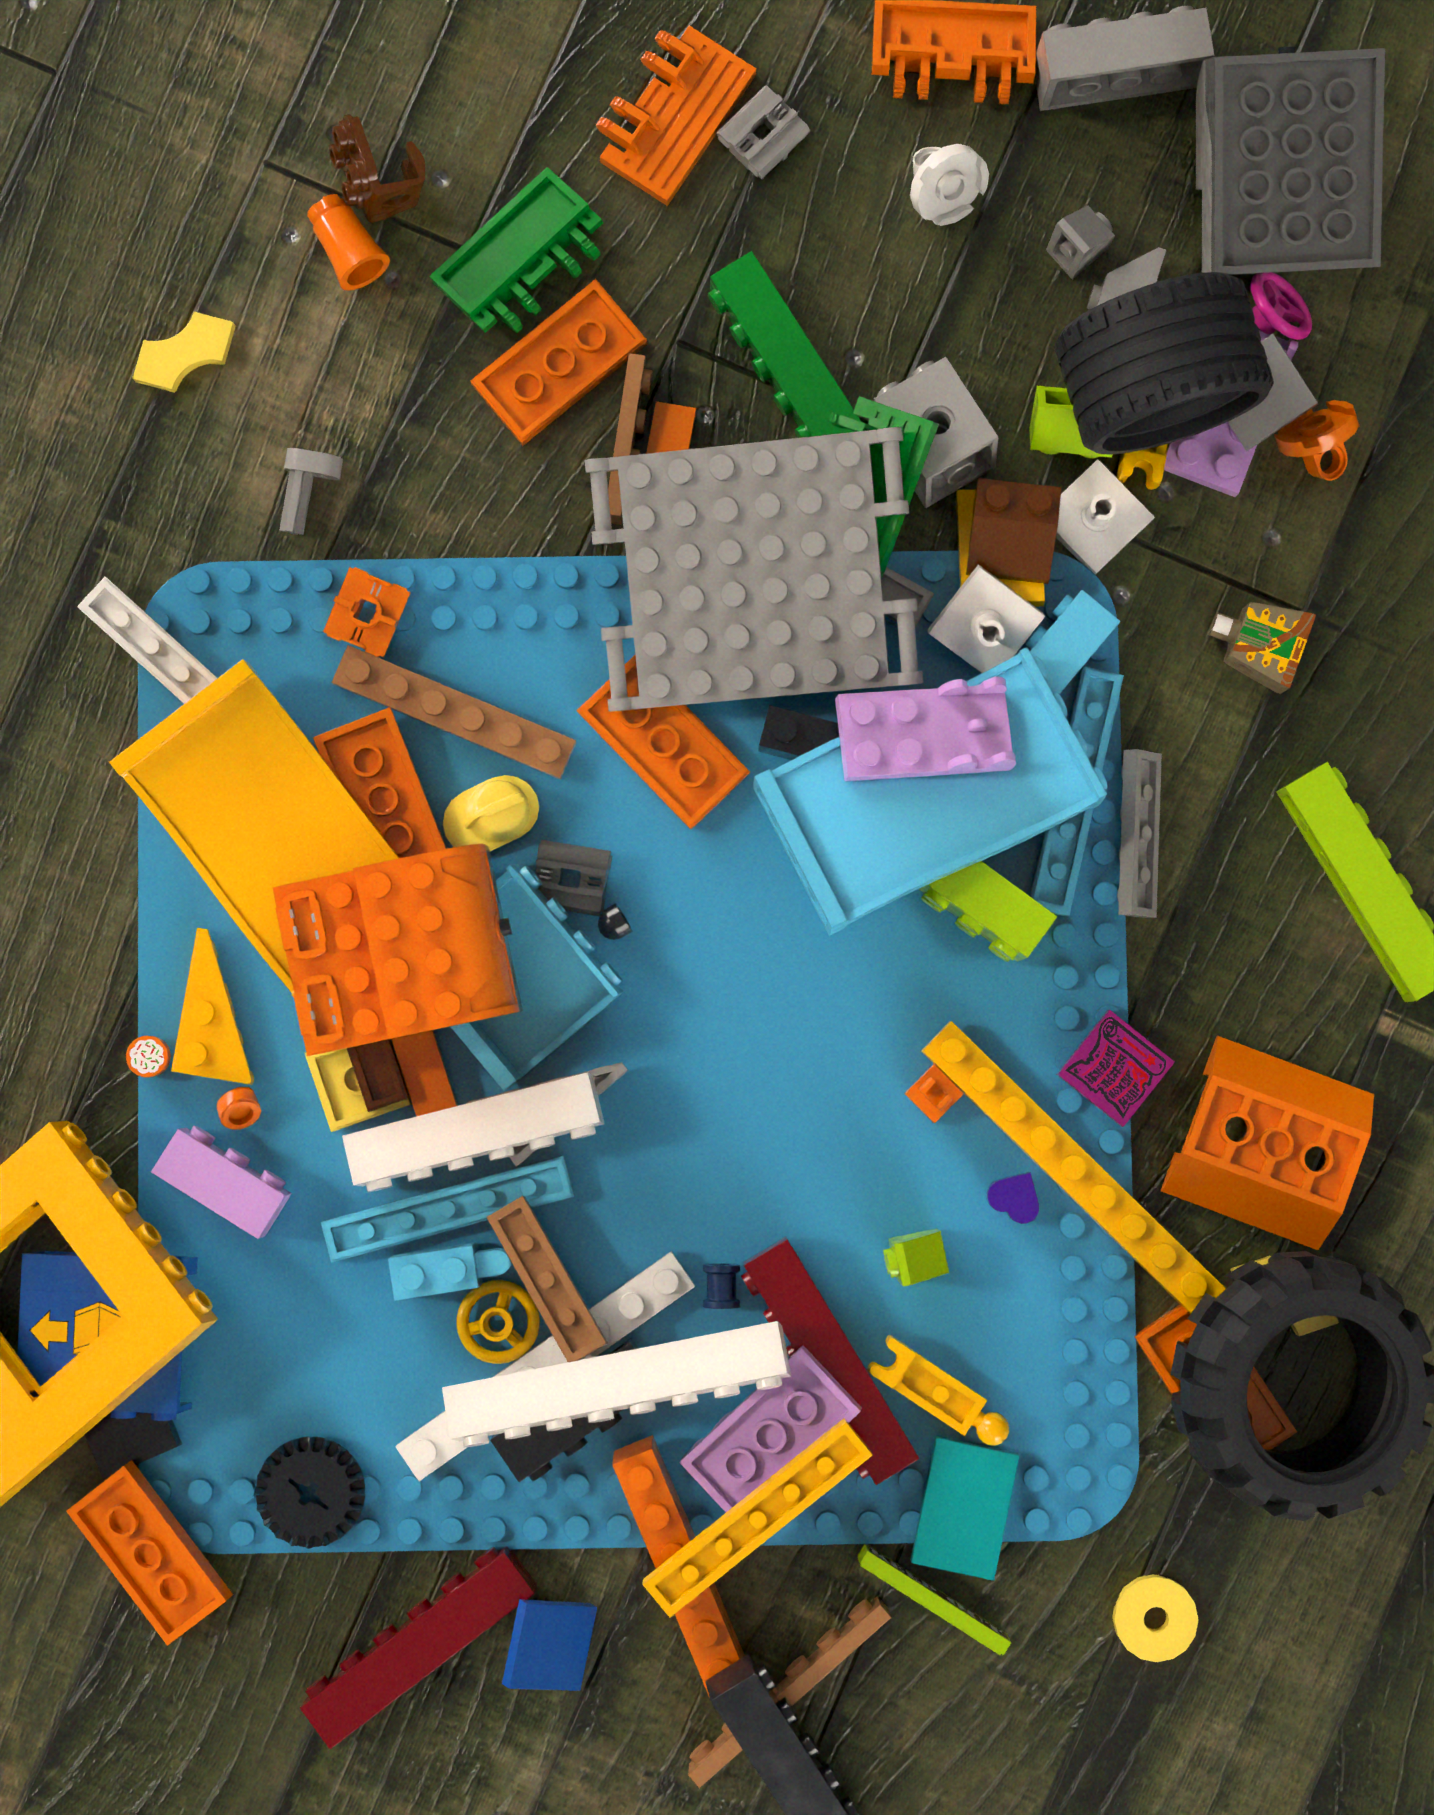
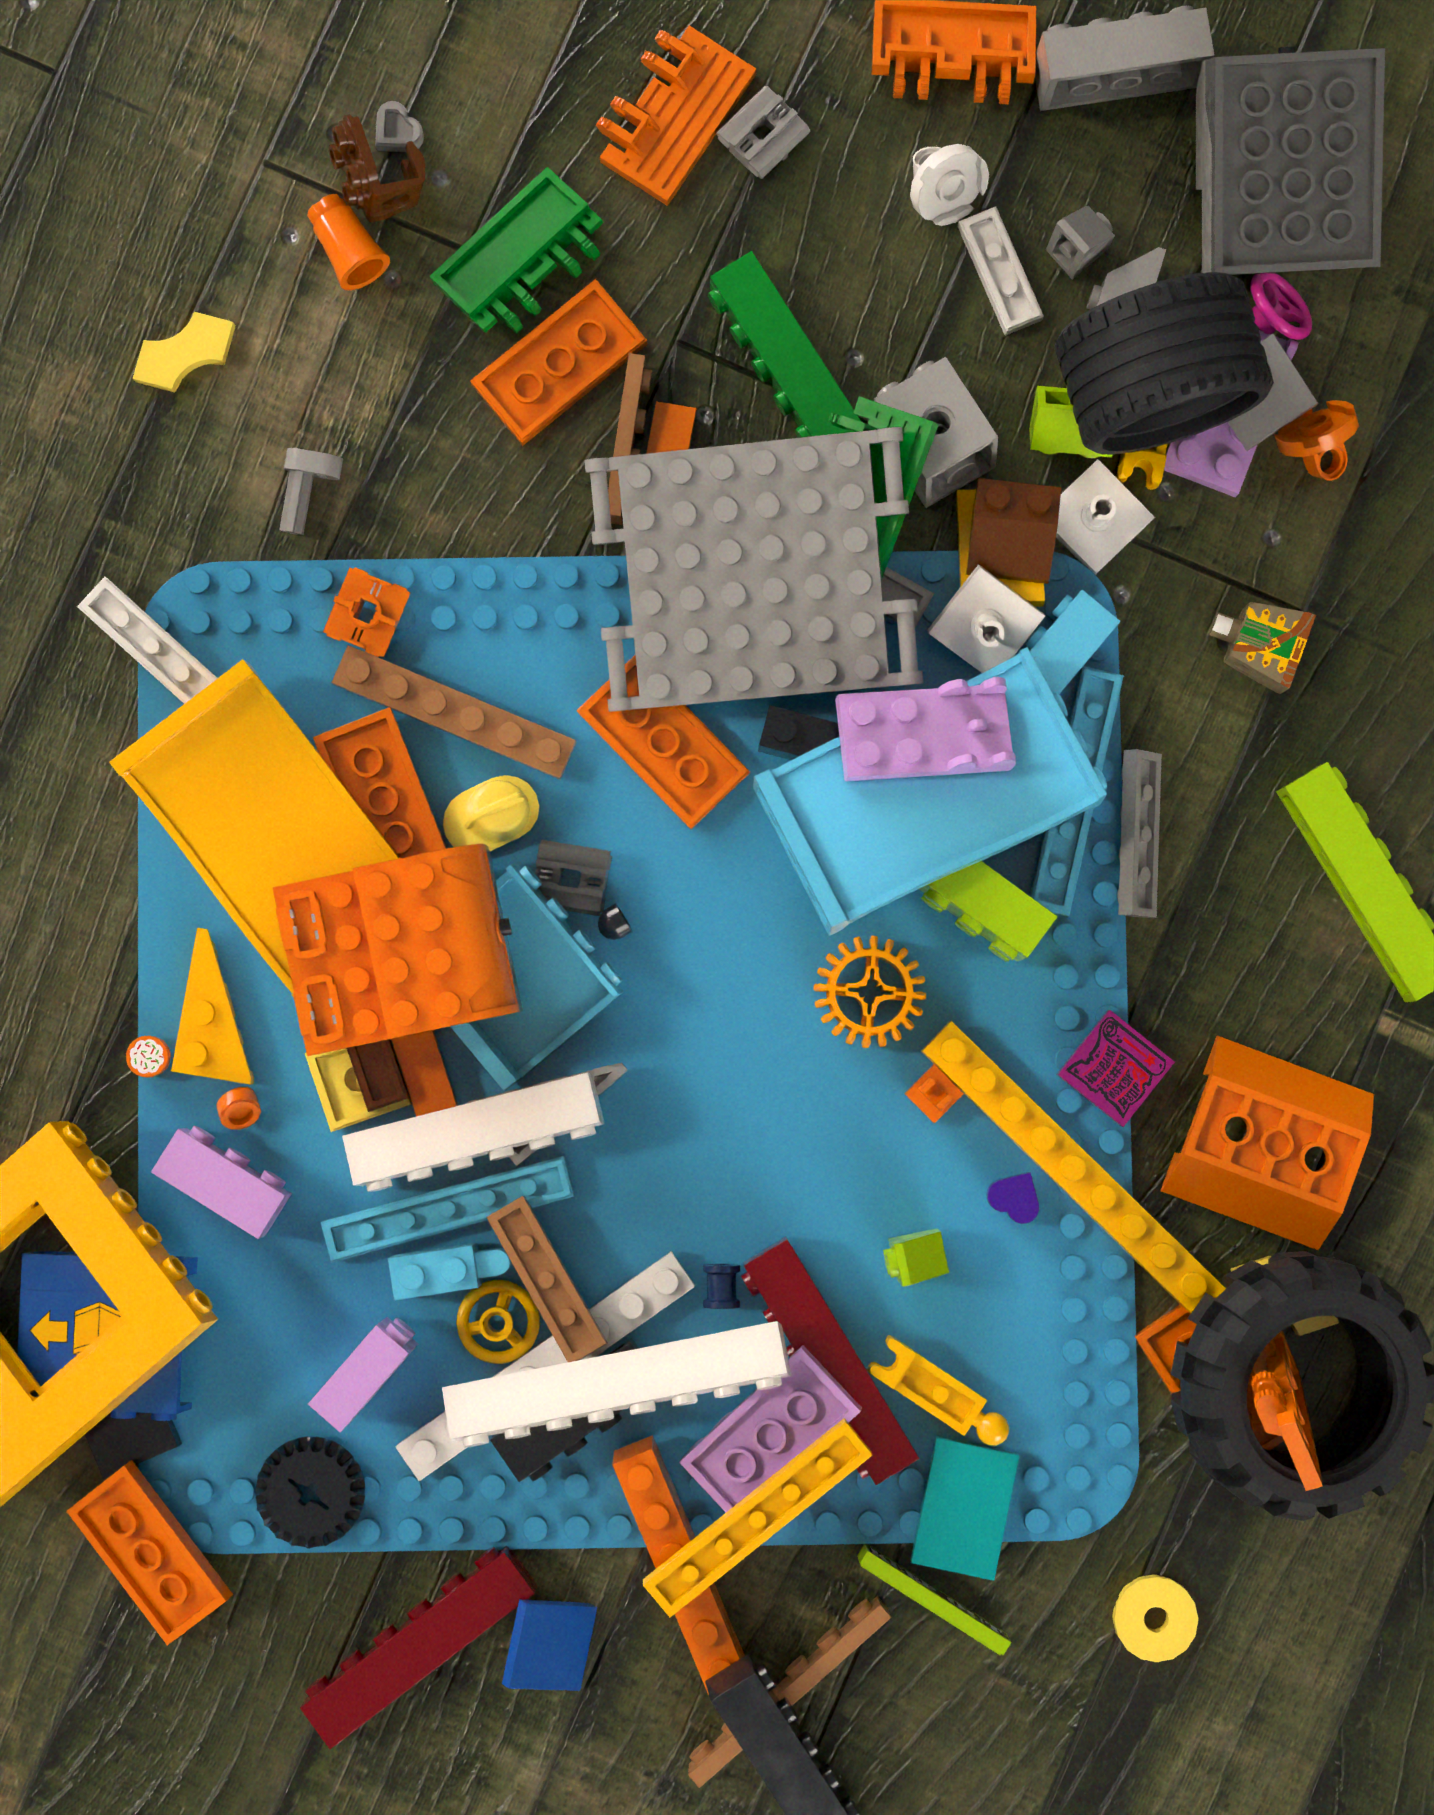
none -> lavender brick [308,1317,418,1432]
none -> light grey tile [375,101,424,152]
none -> light orange gear [813,935,926,1048]
none -> white tile [957,206,1044,336]
none -> orange hinge [1251,1330,1323,1491]

